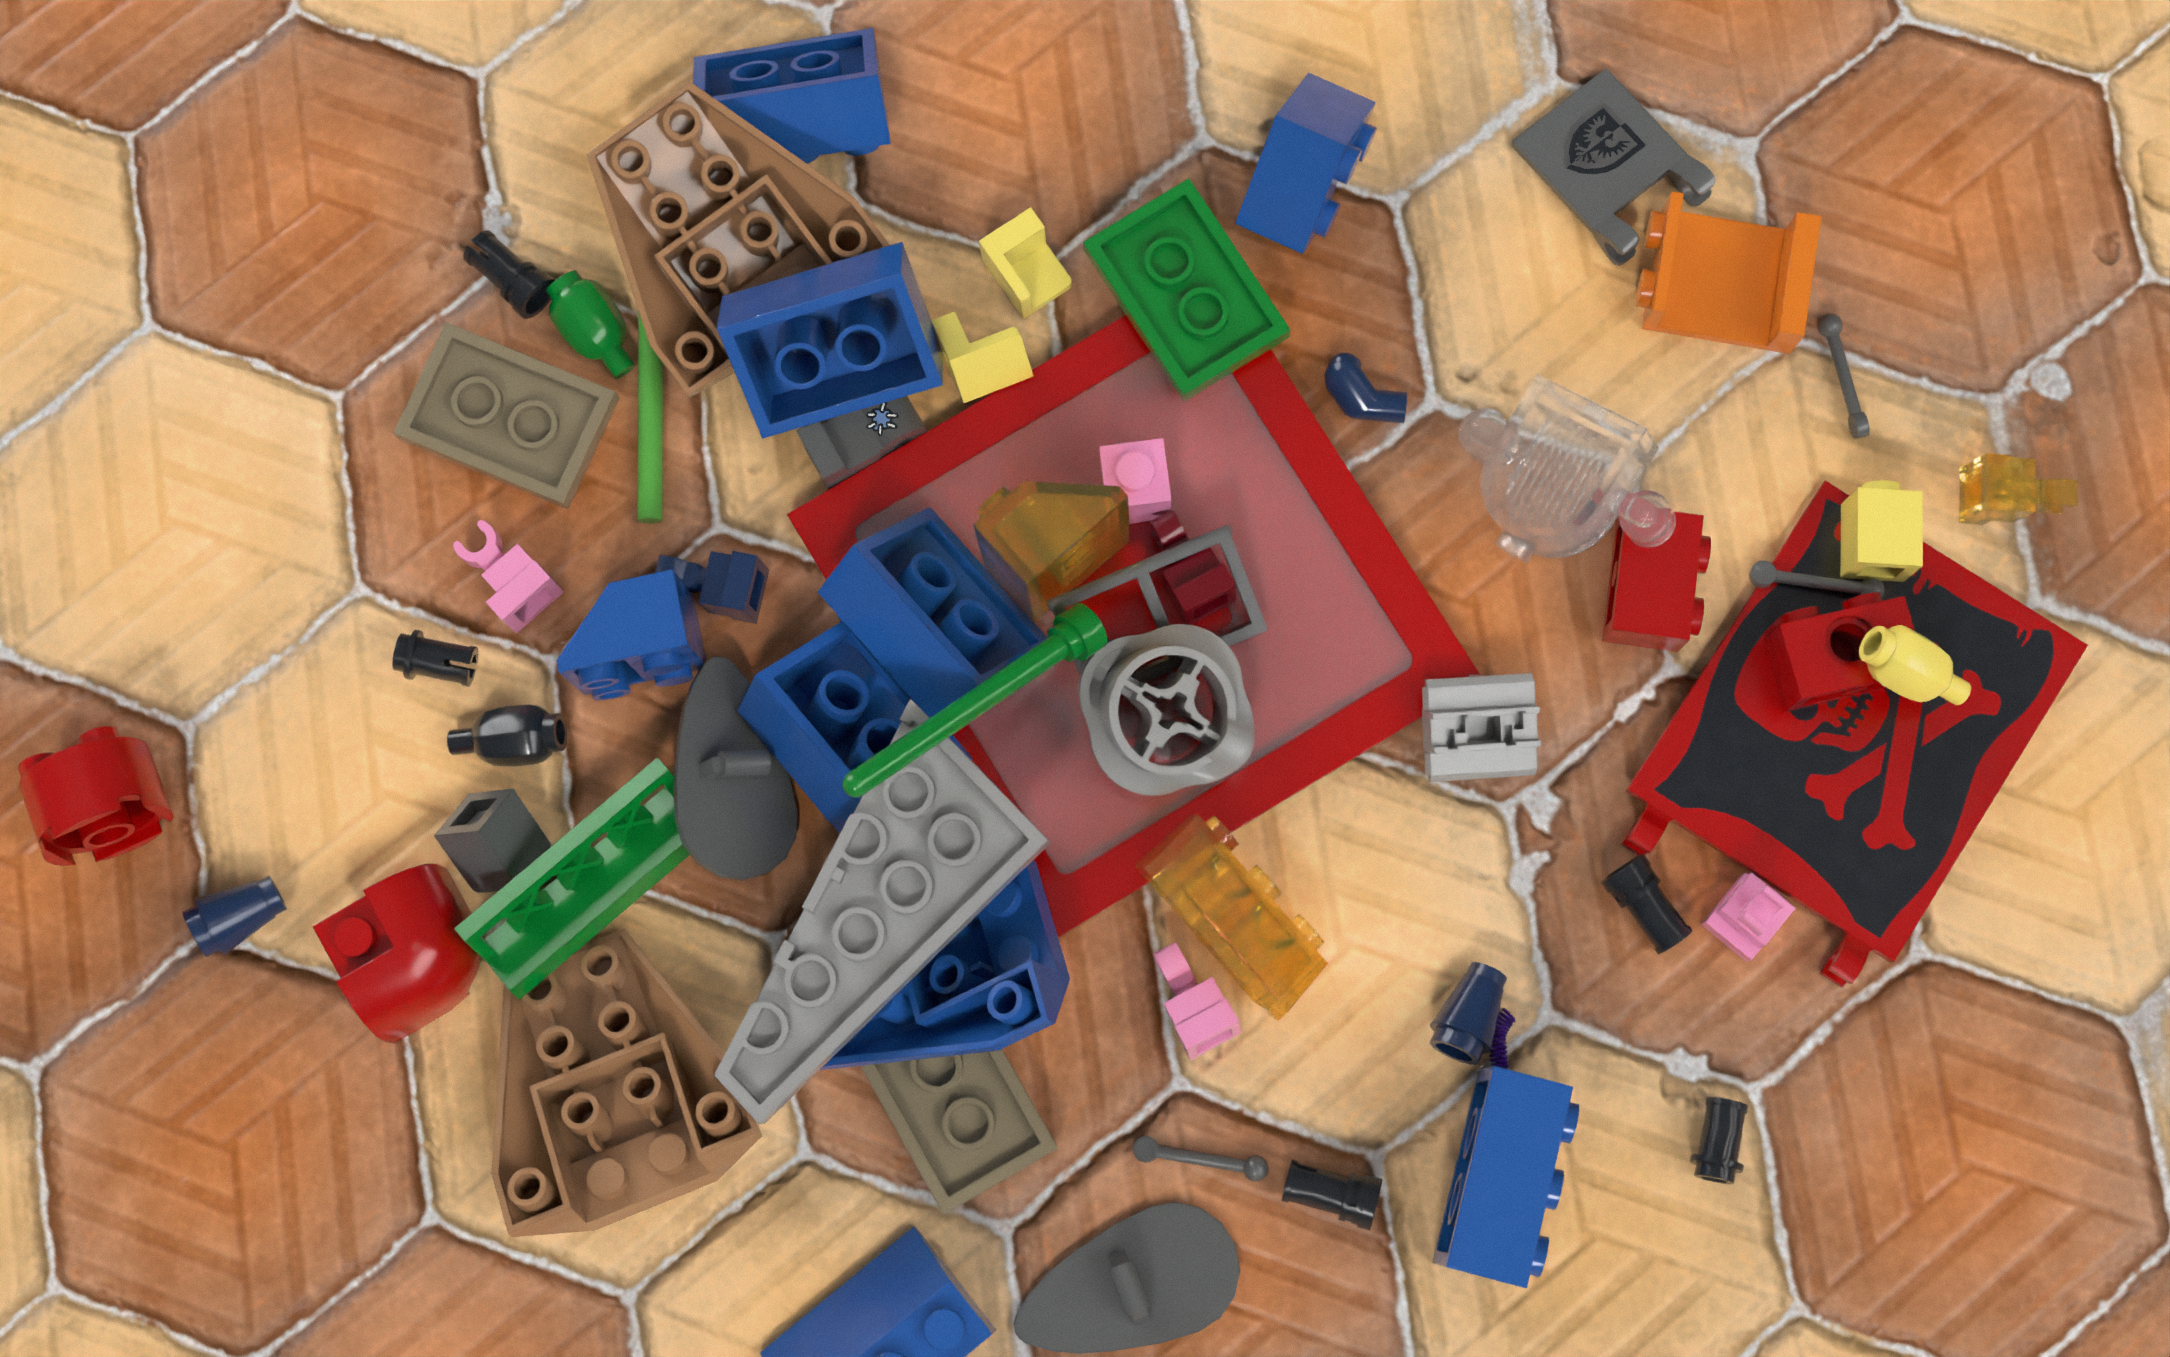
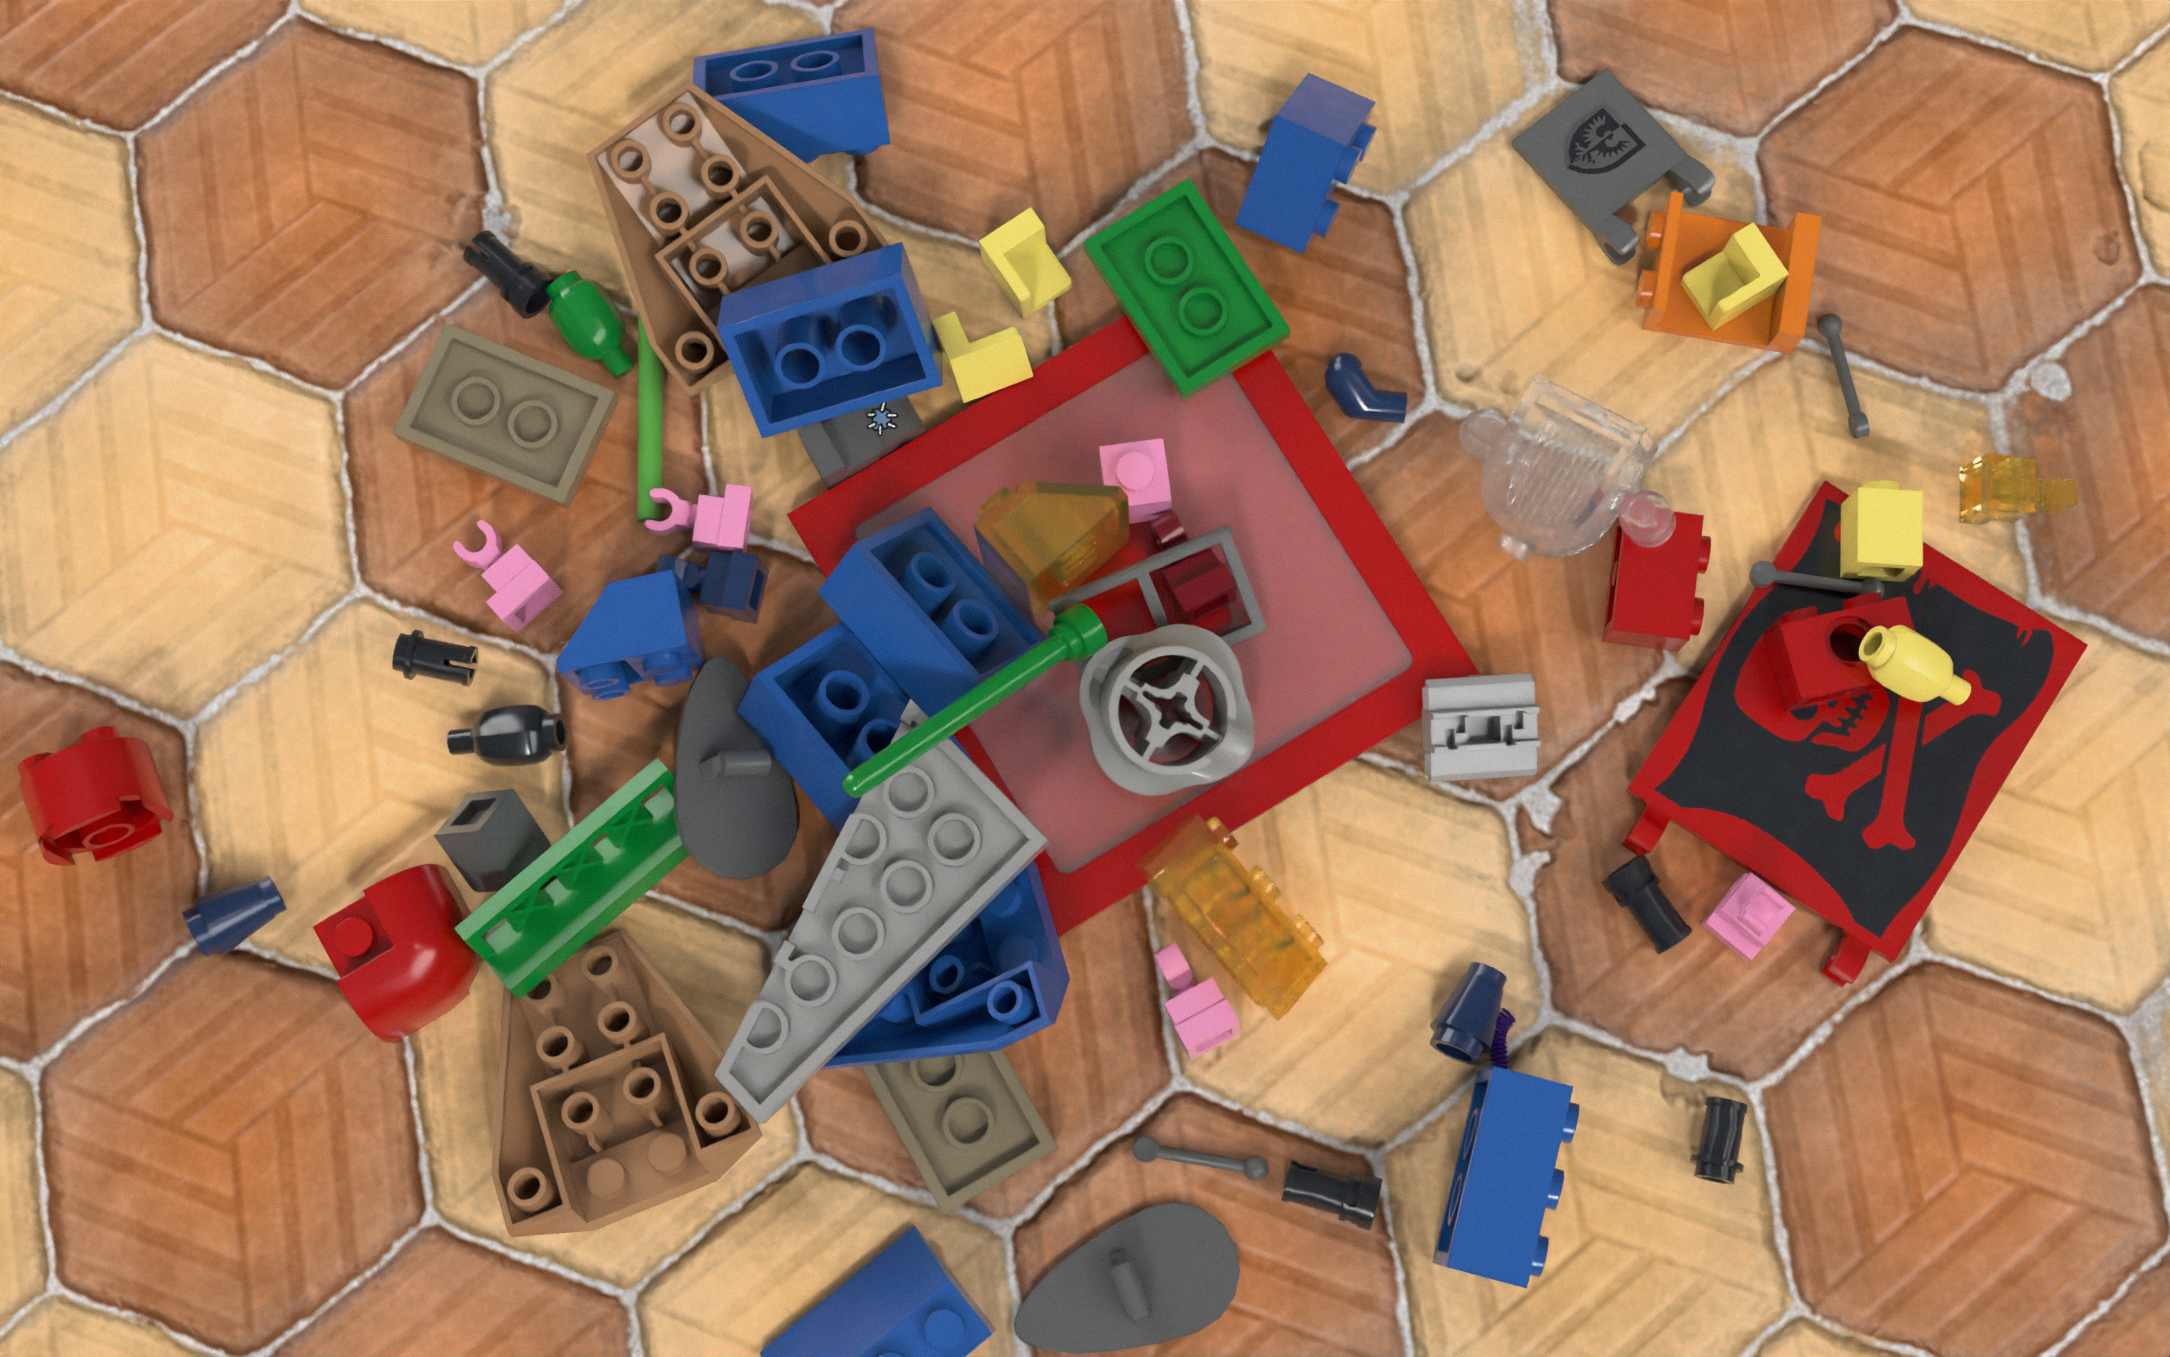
none -> bright pink piece [645,484,754,555]
none -> light yellow panel [1680,222,1789,331]

